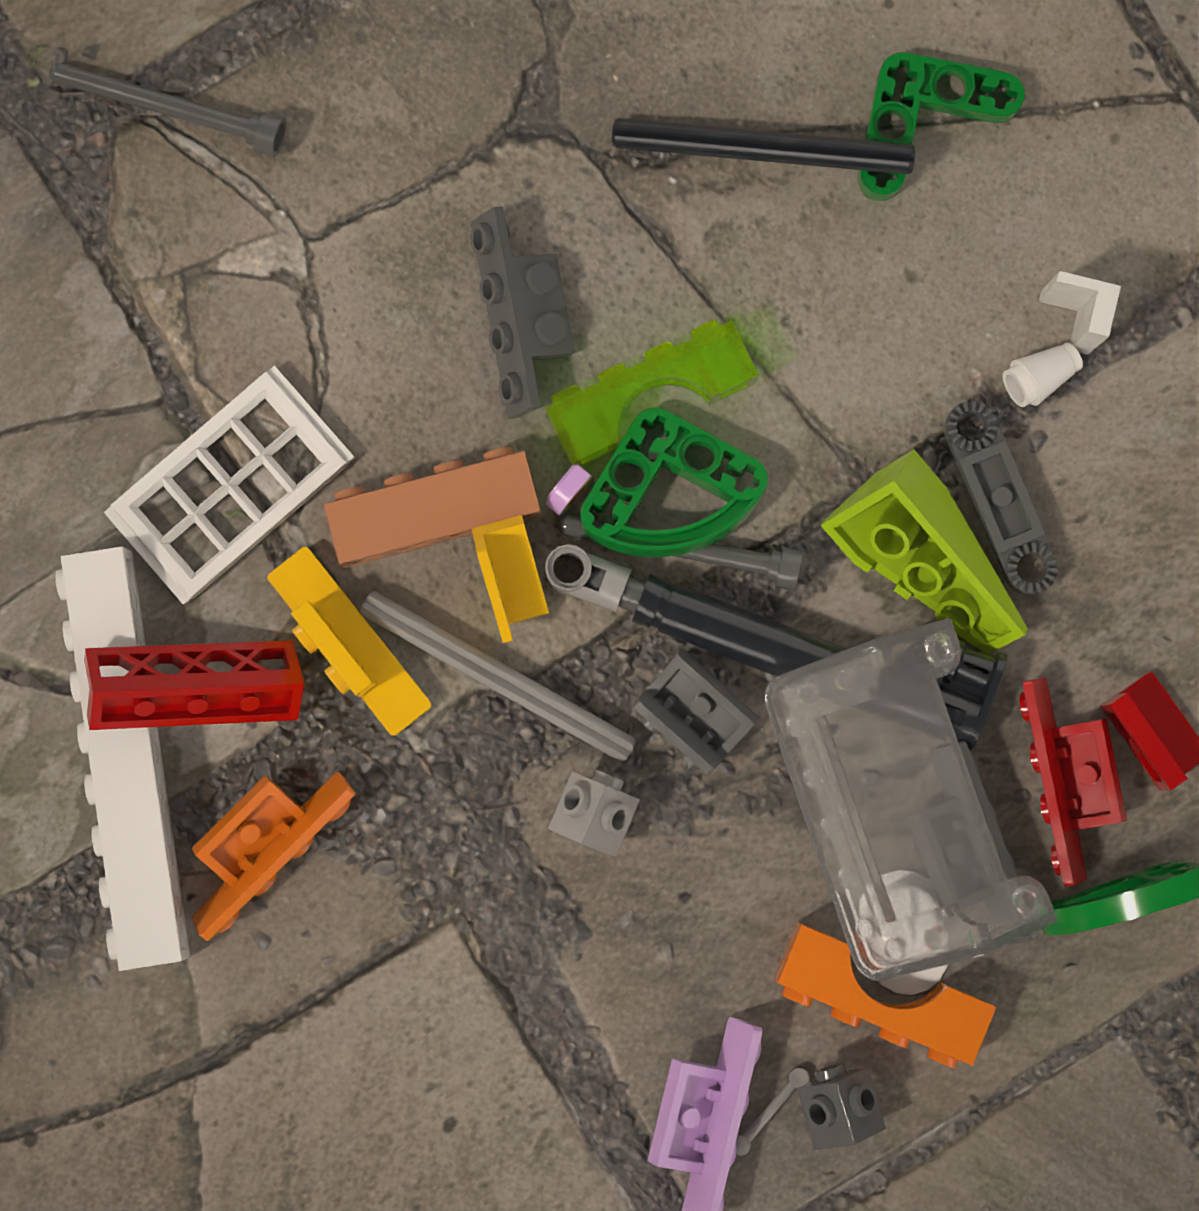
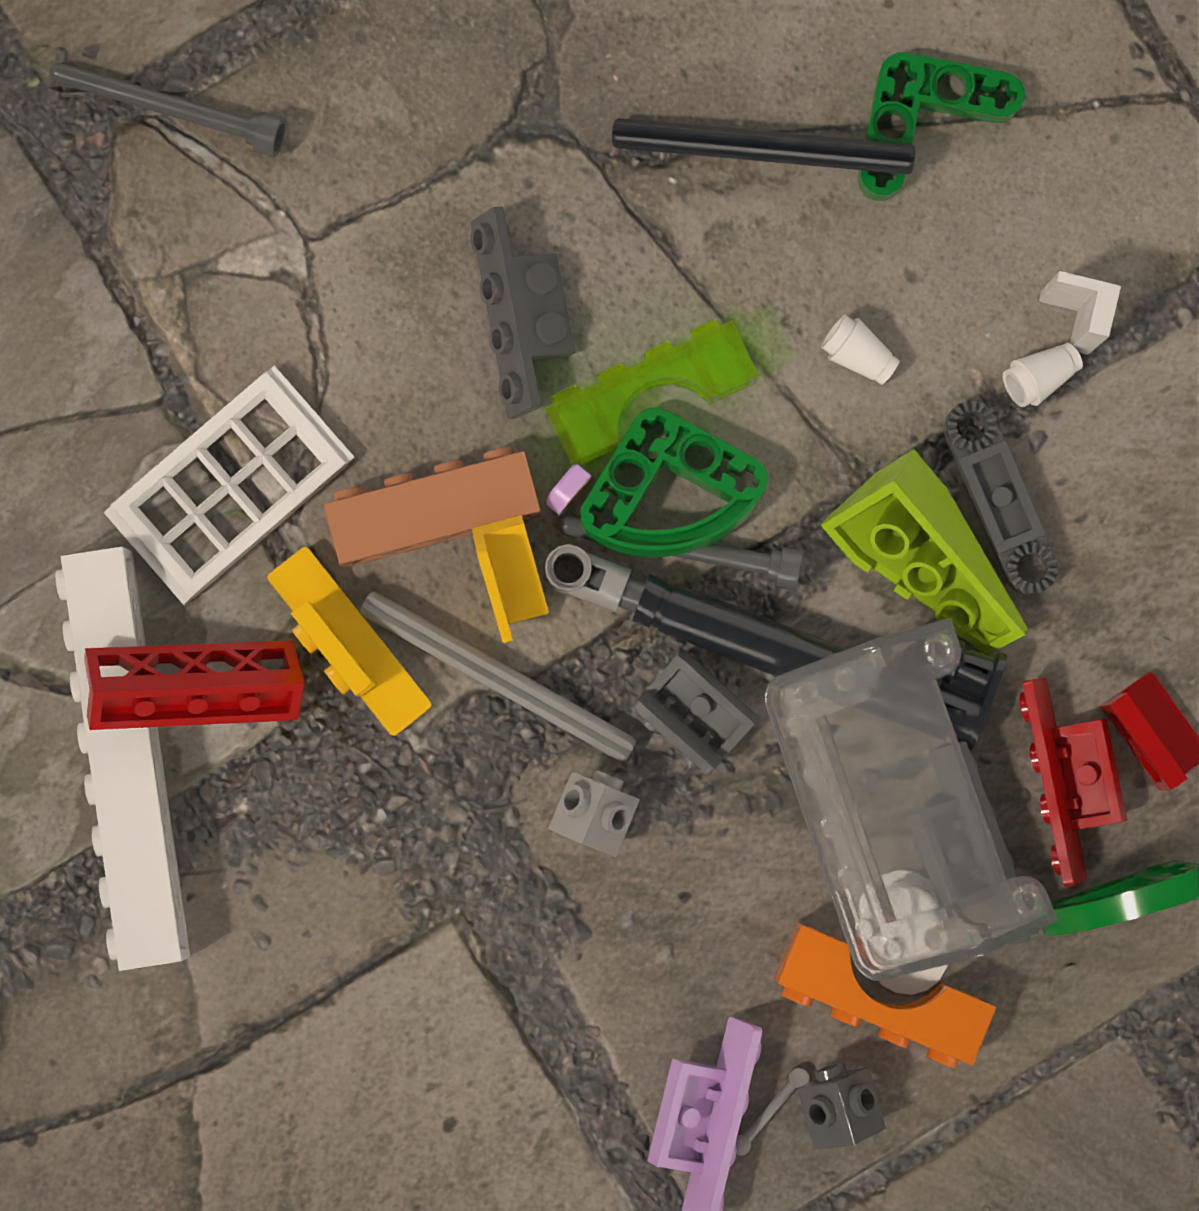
orange bracket [192,772,355,941] -> none
none -> white cone [821,314,900,385]

